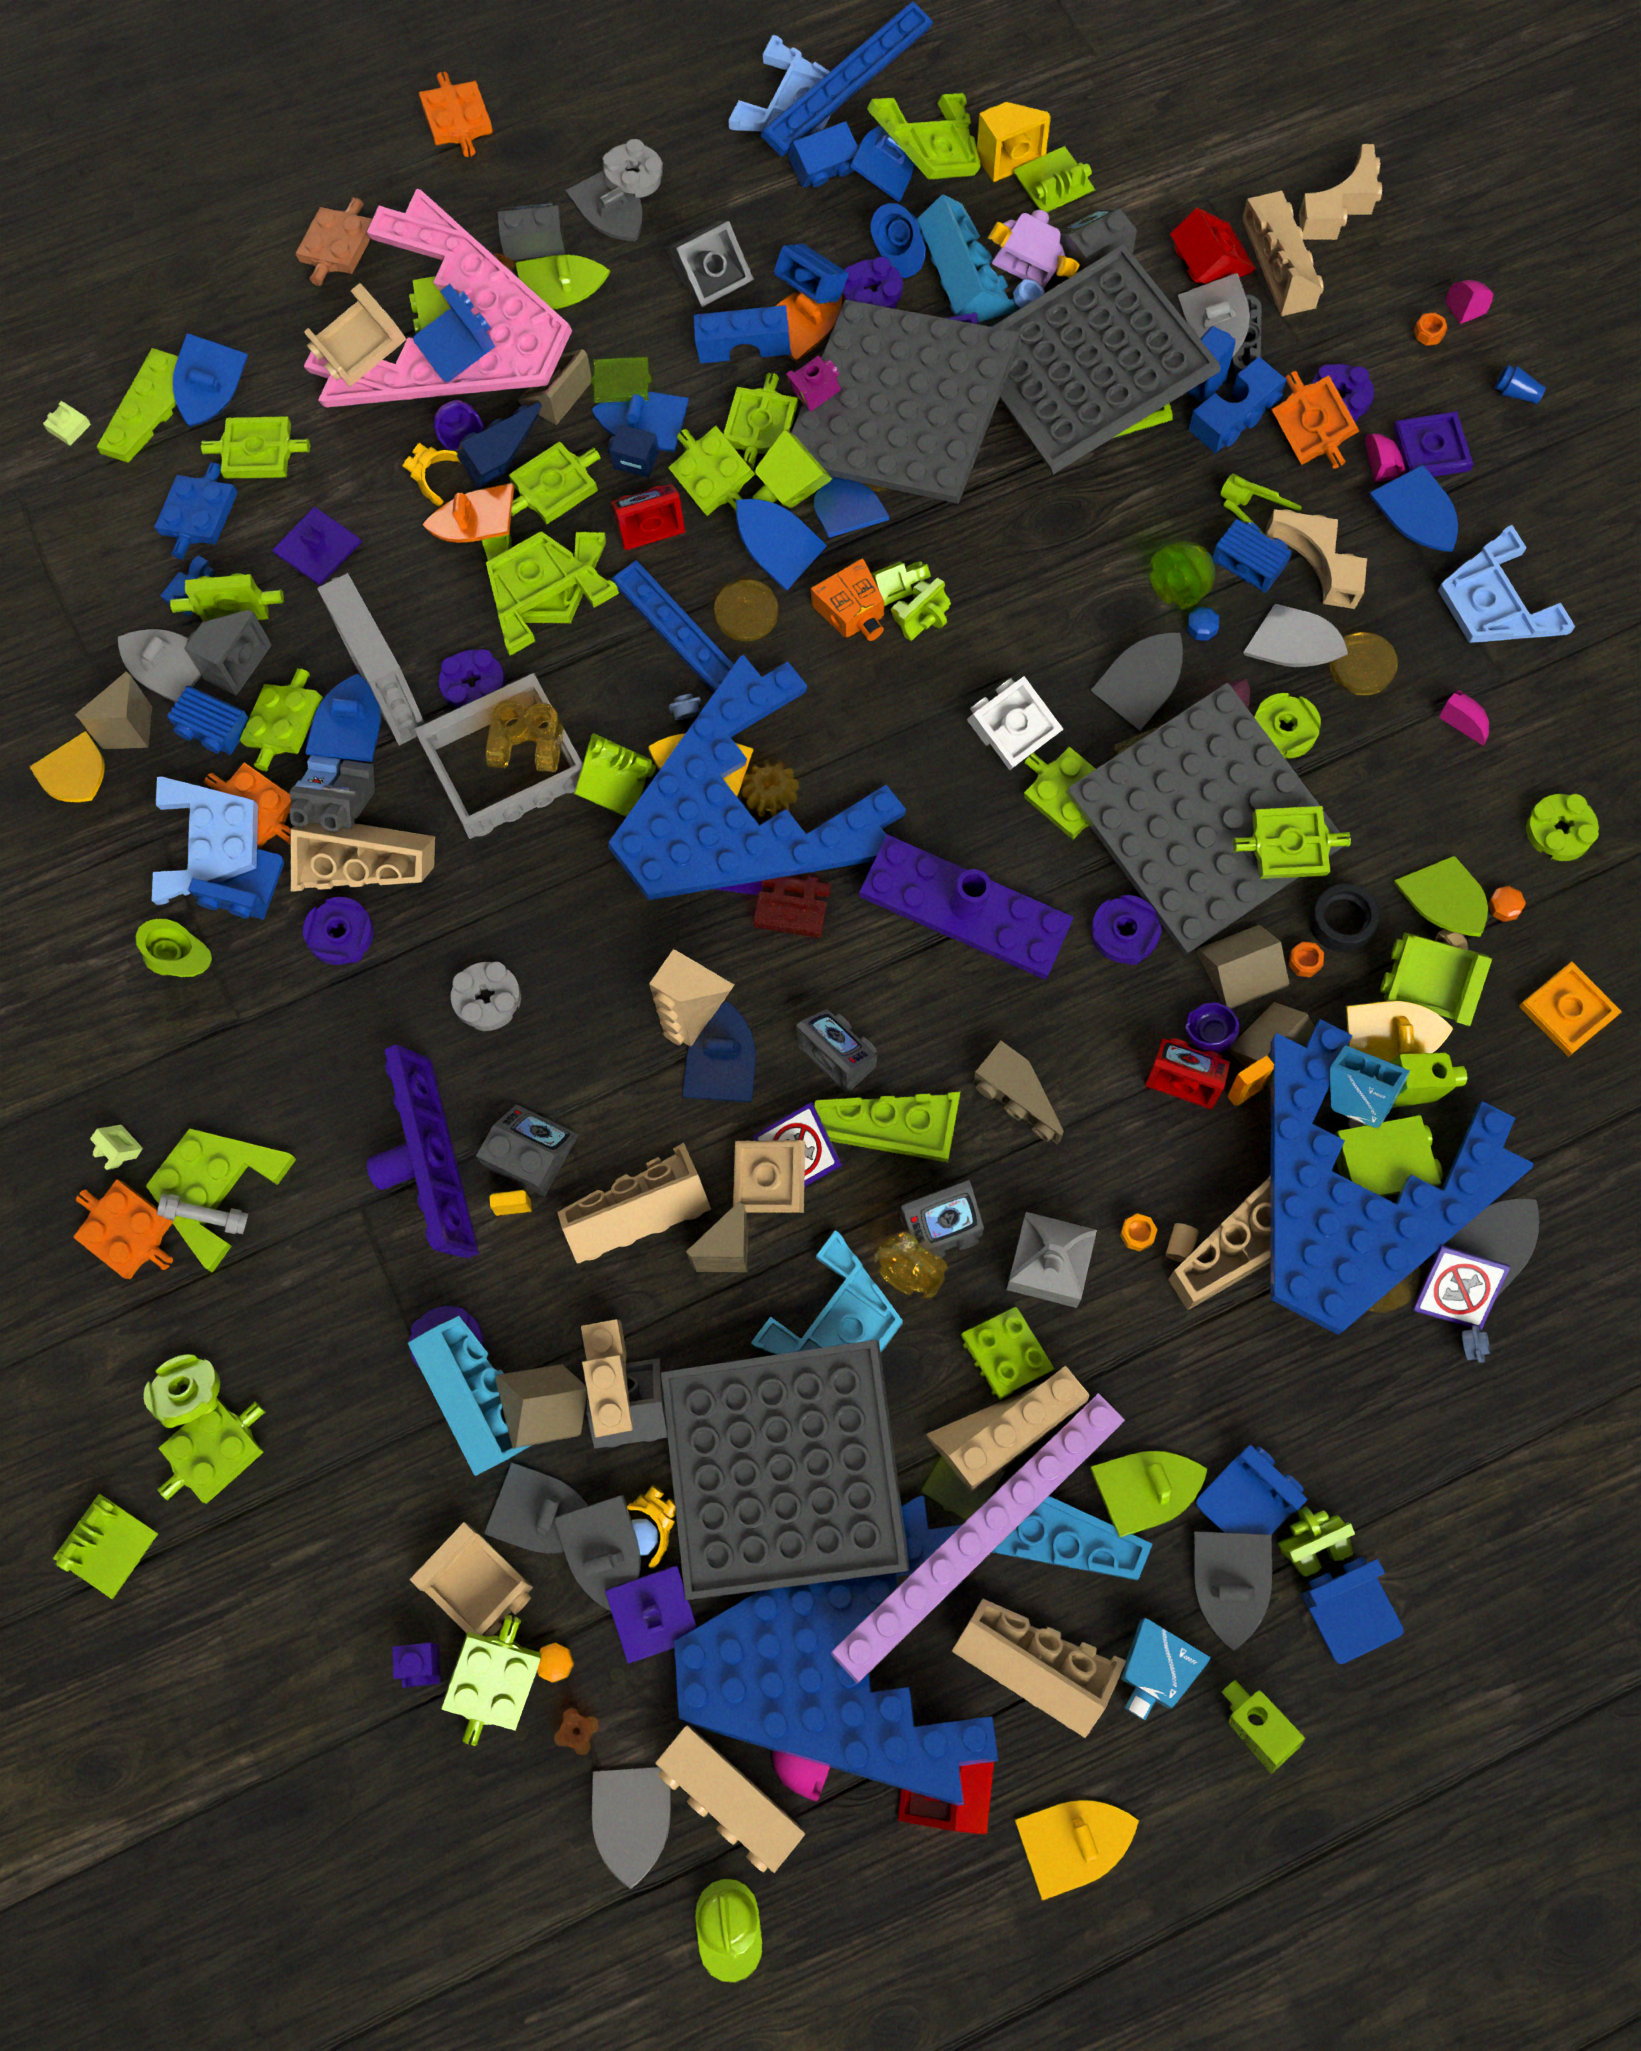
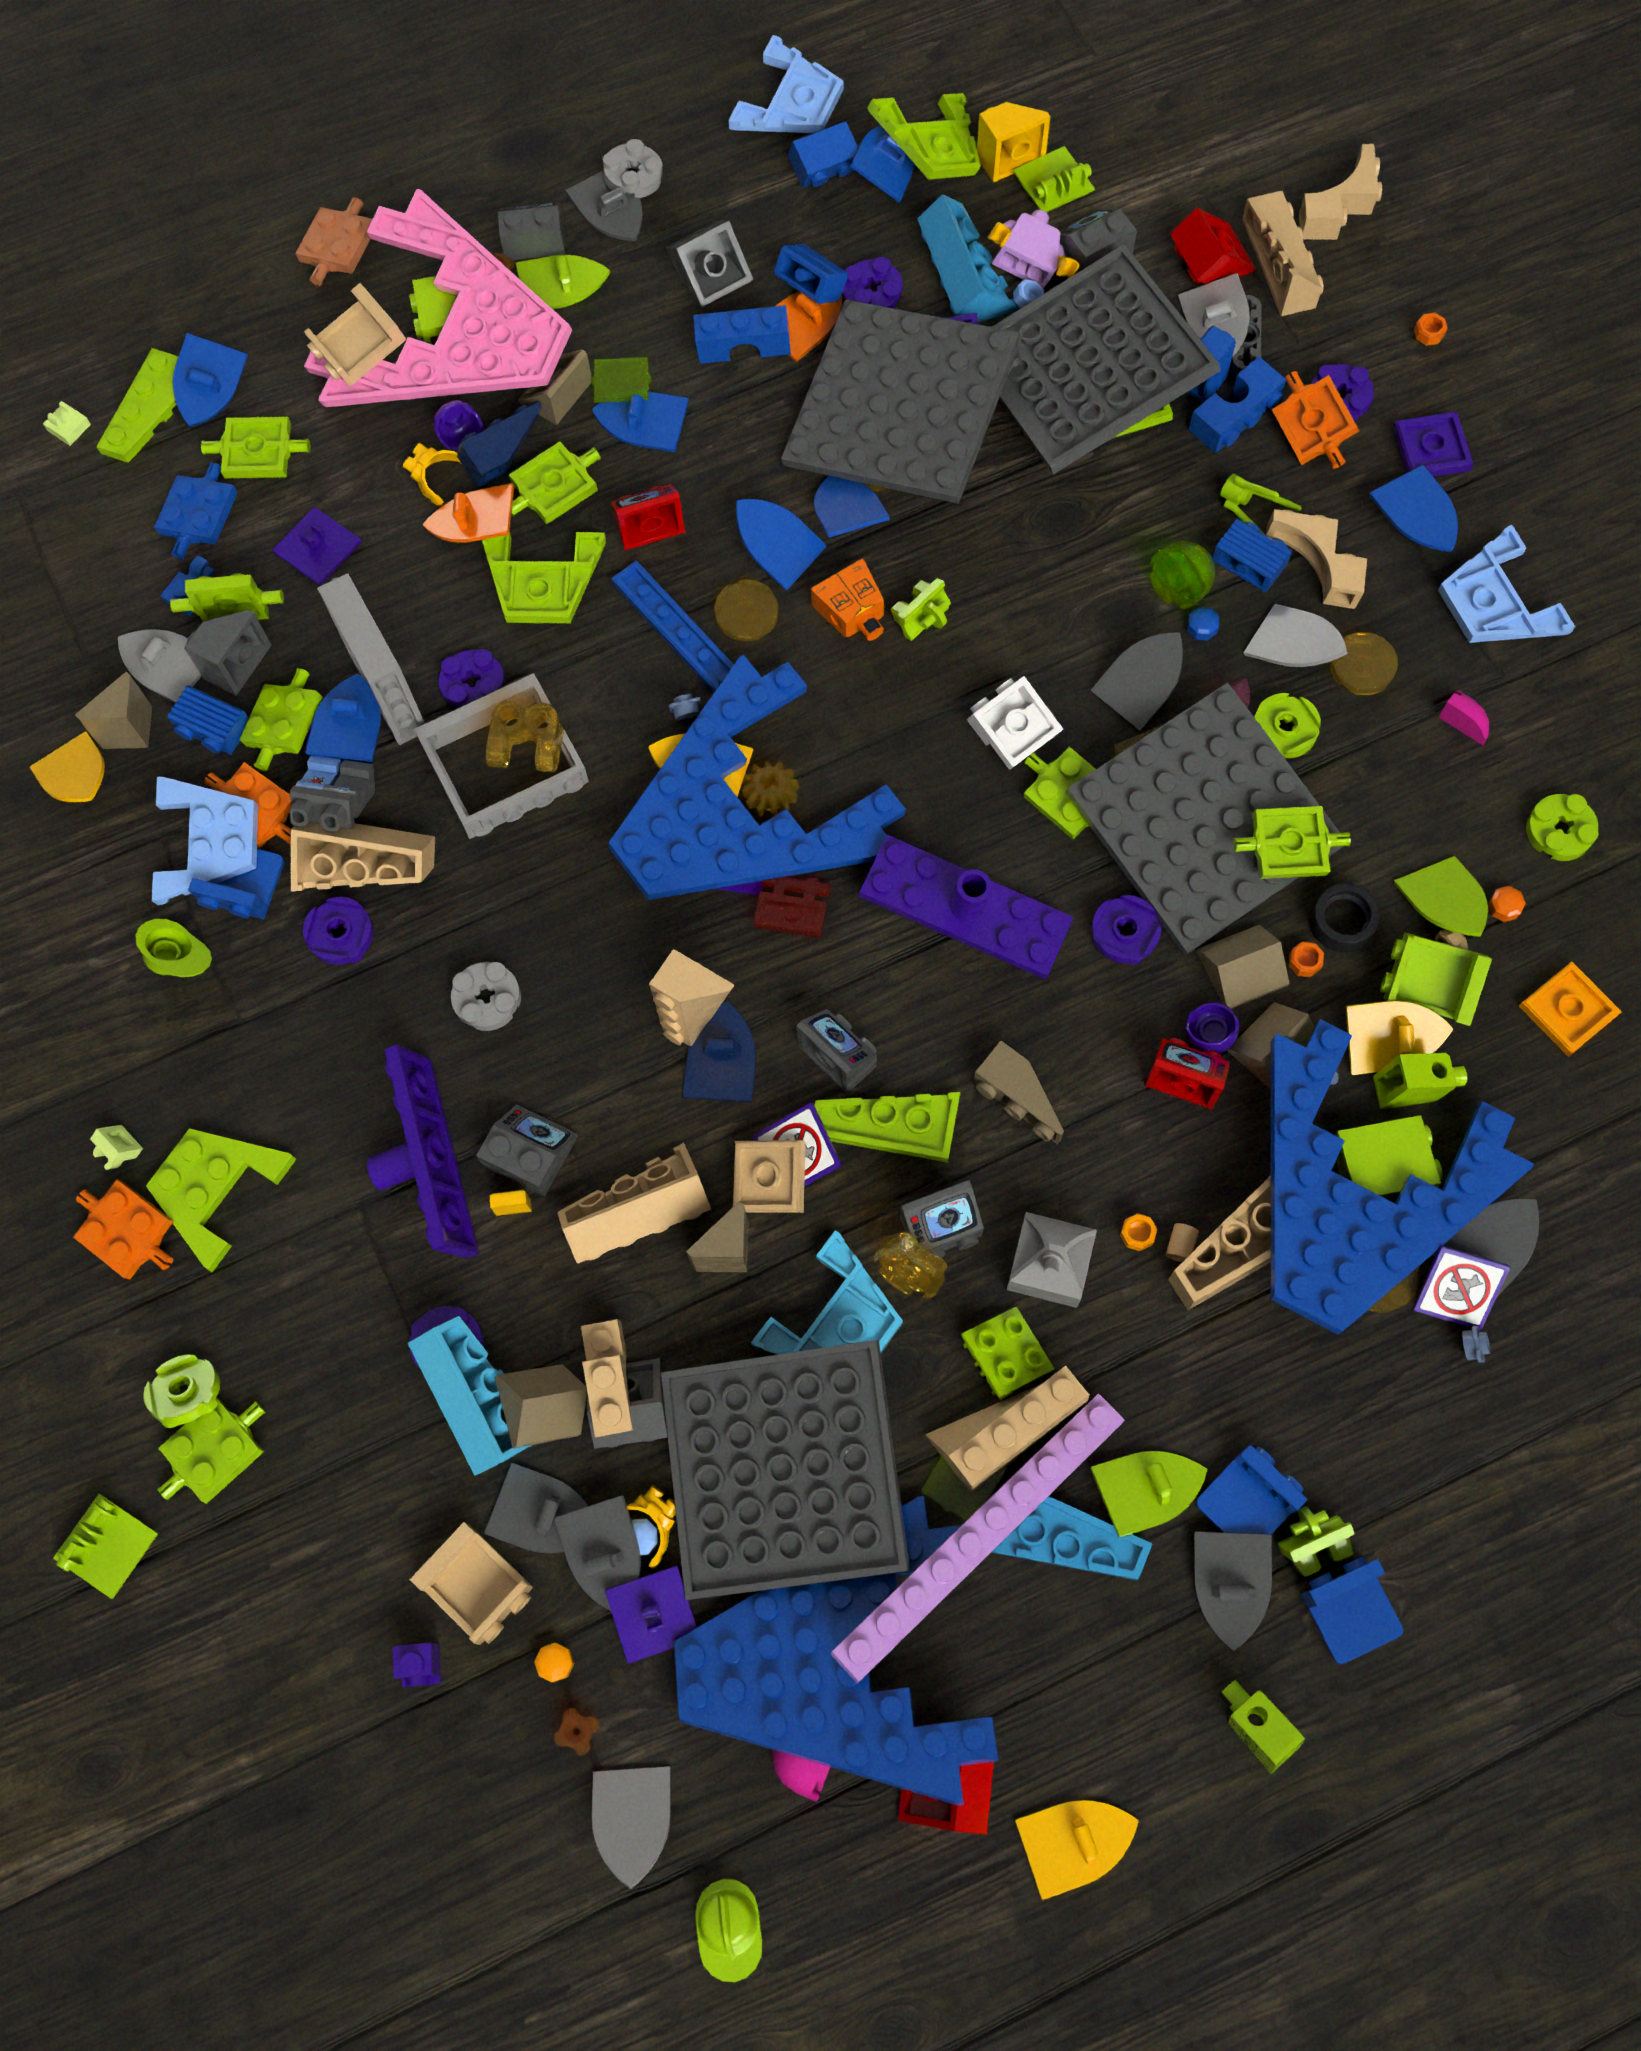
light grey bar [157,1194,248,1234] -> none
blue bracket [413,283,496,382] -> none
orange plate [419,72,493,157] -> none
plate [441,1615,541,1746] -> none
lime wing [486,531,619,656] -> none
lime hinge [574,733,656,817] -> none
dark blue brick [608,425,659,478] -> none
tan brick [656,1725,806,1873] -> none
lime plate [668,426,755,516] -> none
lime plate [723,373,798,469] -> none
lime torso [753,429,833,508] -> none
blue tile [760,1,933,157] -> none
magenta brick [786,355,841,412] -> none
blue piece [871,203,925,278] -> none
lime plate [871,561,931,606] -> none
tan wedge [952,1599,1126,1738] -> none
dark azure torso [1120,1618,1211,1720] -> none
light orange tile [1227,1055,1274,1106] -> none
dark azure torso [1330,1045,1410,1128] -> none
dark pink brick [1364,434,1406,482] -> none
dark pink brick [1445,280,1494,324] -> none
blue cone [1495,365,1546,404] -> none

